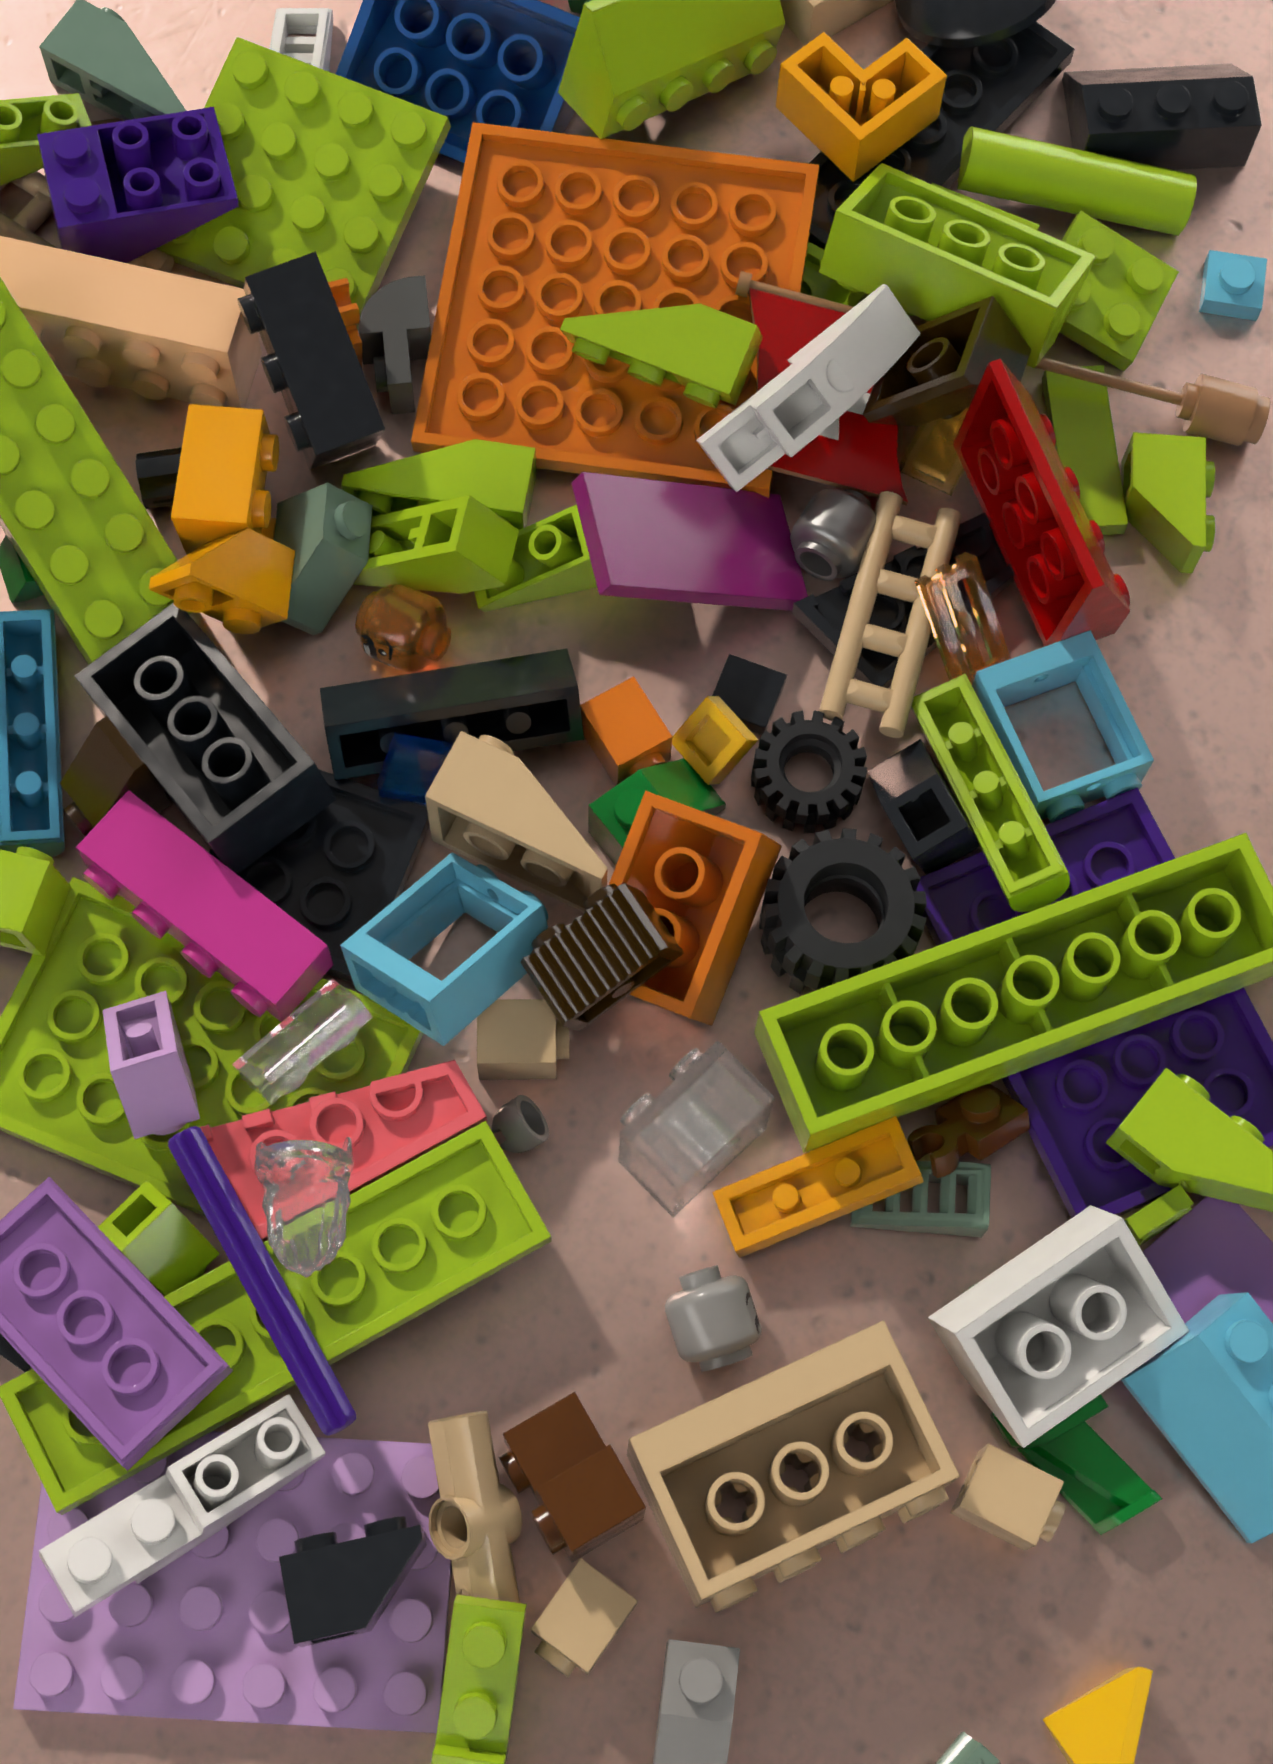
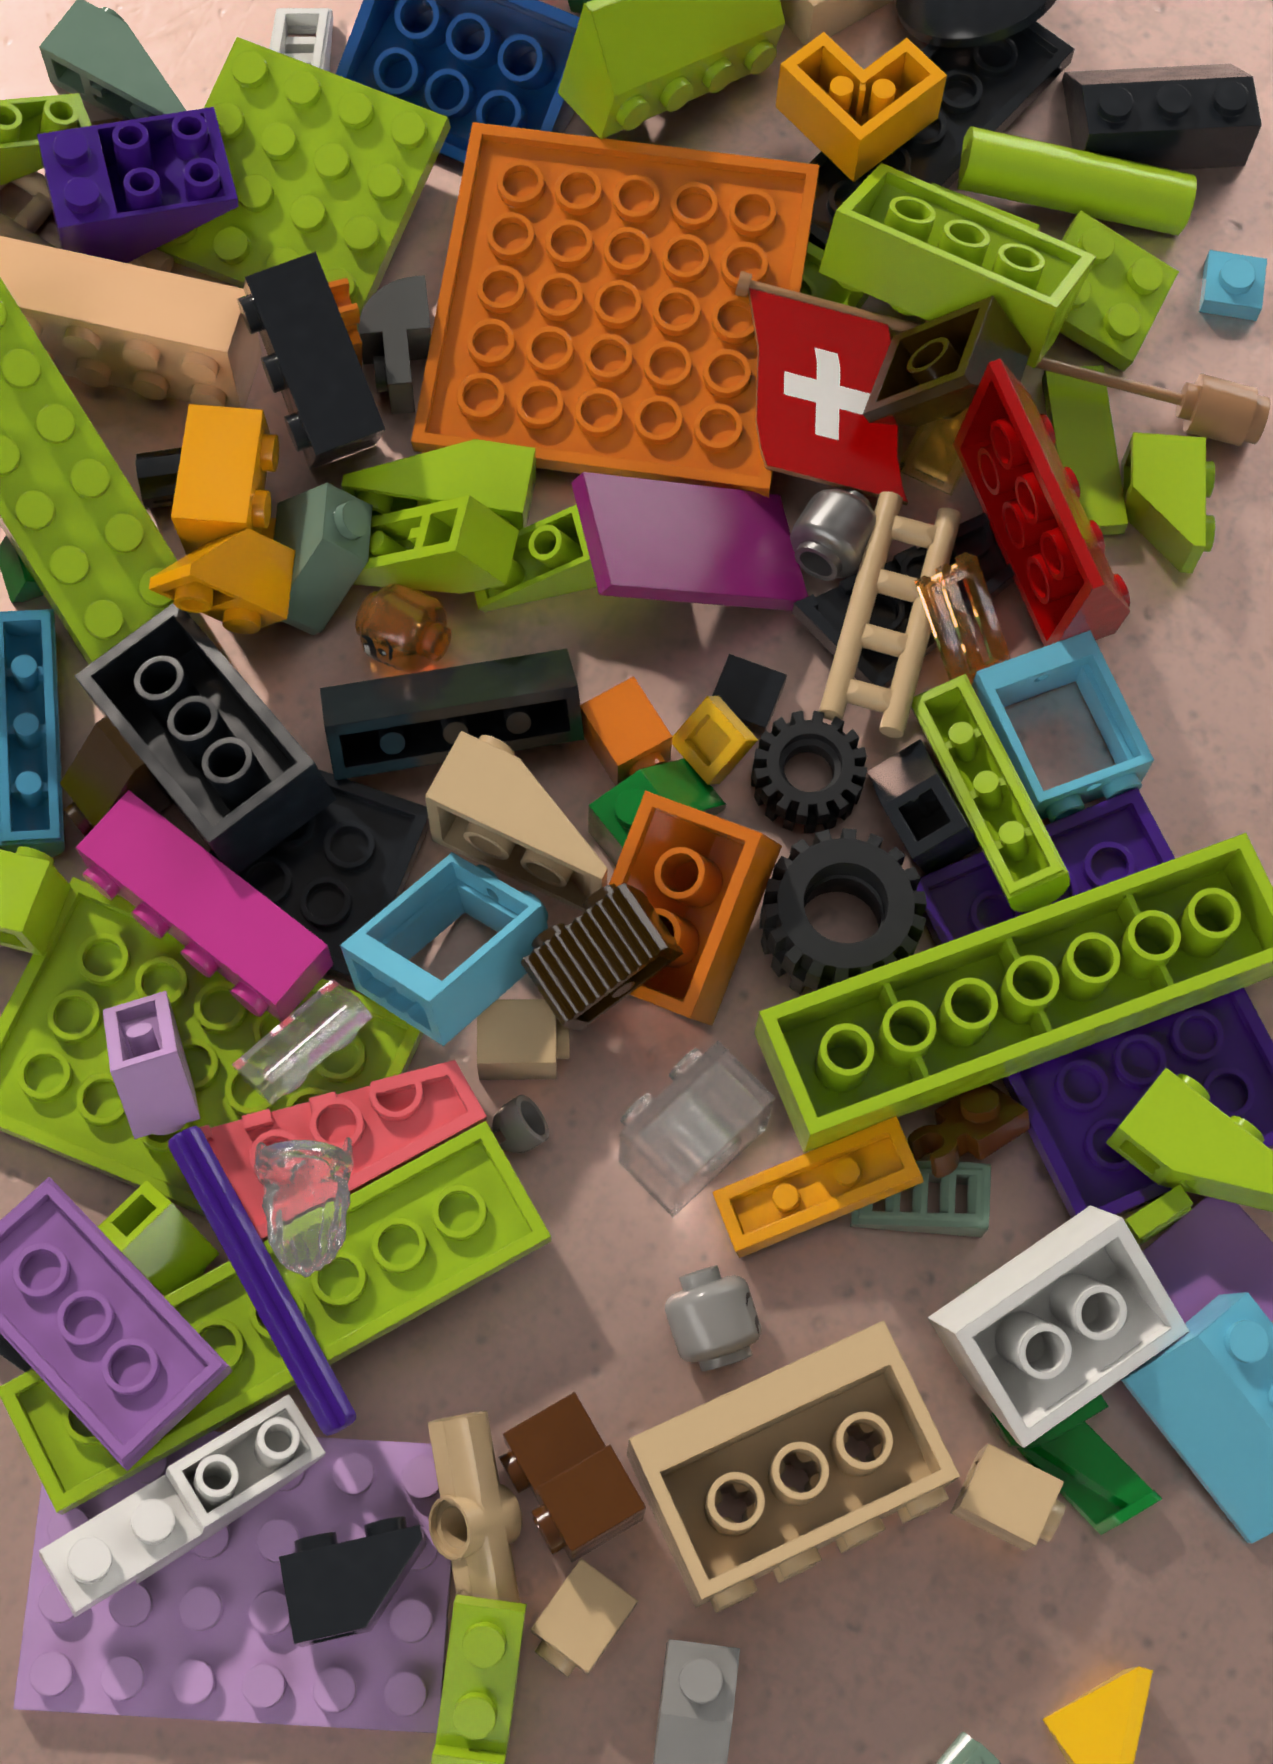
clear blue tile [377,733,454,804] -> none
lime slope [560,304,763,408] -> none
white slope [696,284,920,492] -> none

